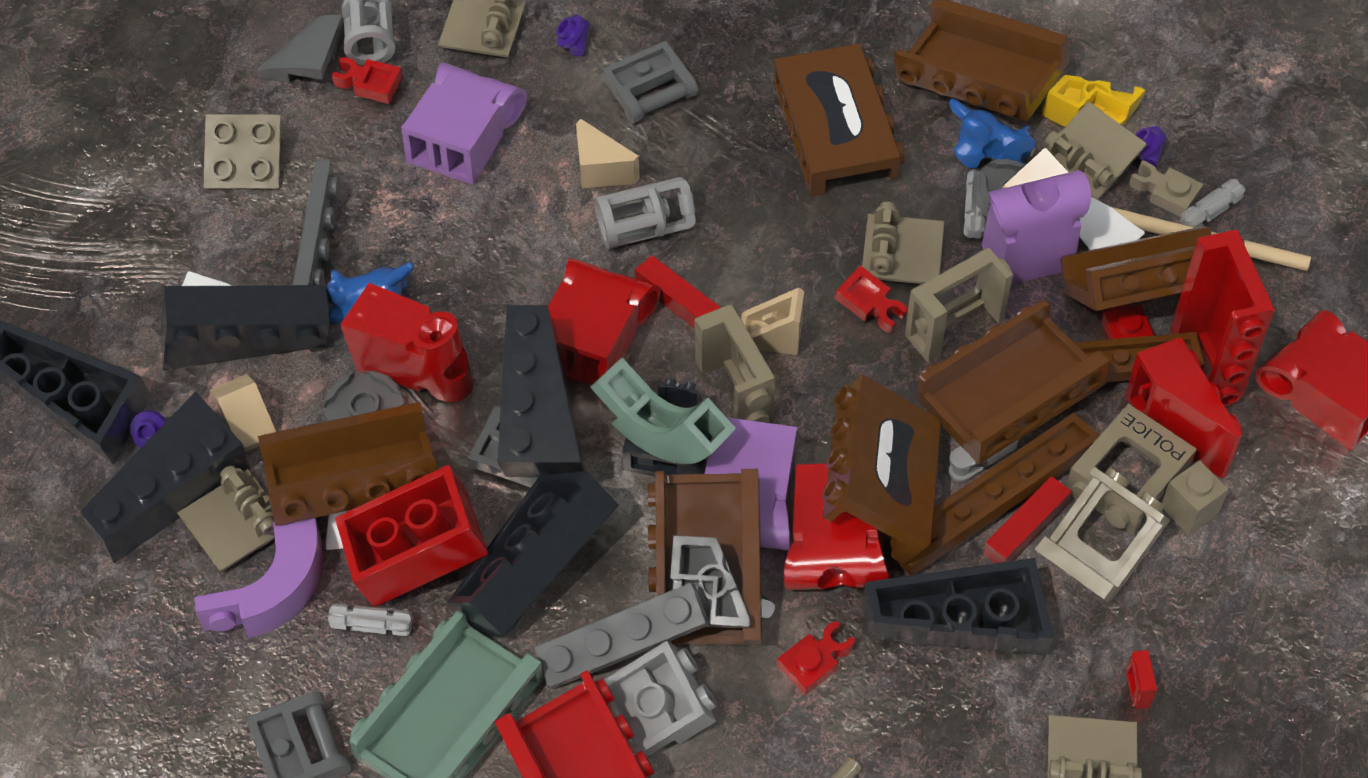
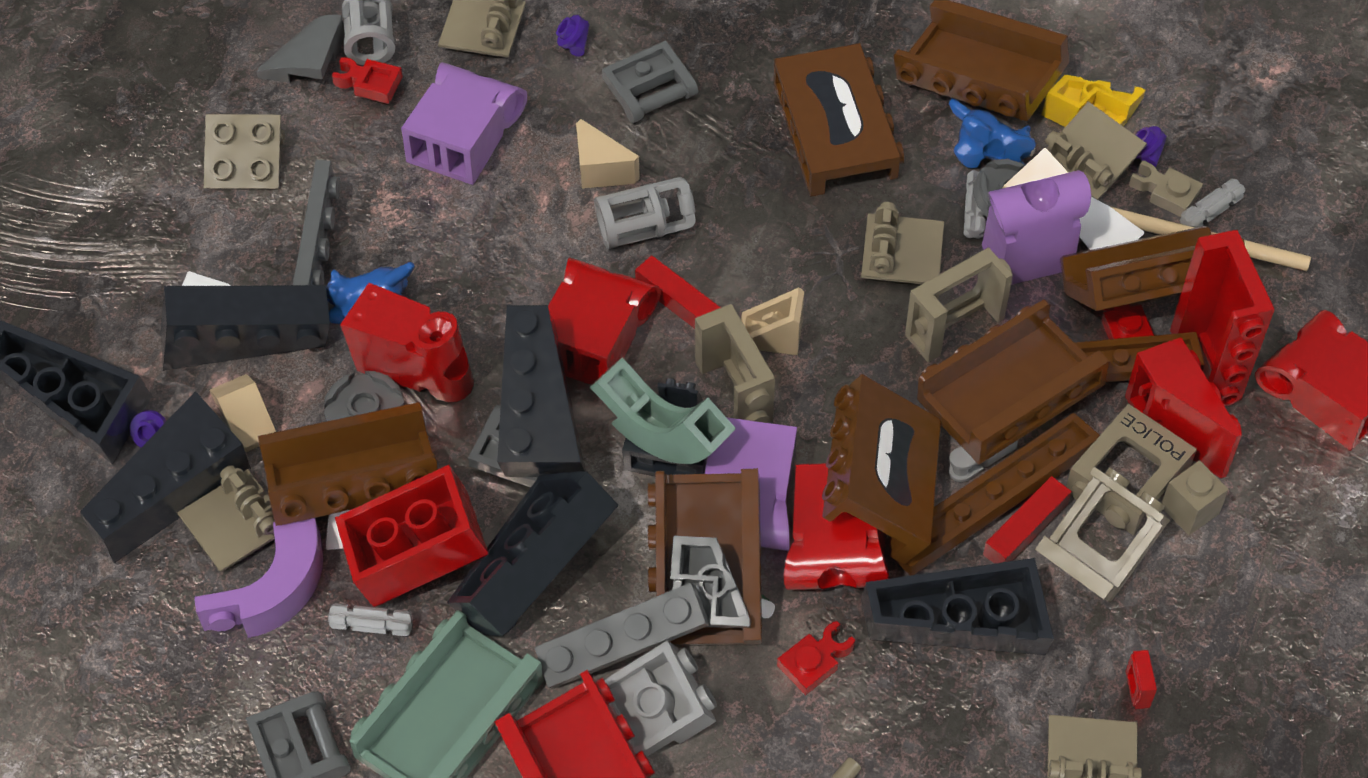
red plate [834,265,908,333] -> none

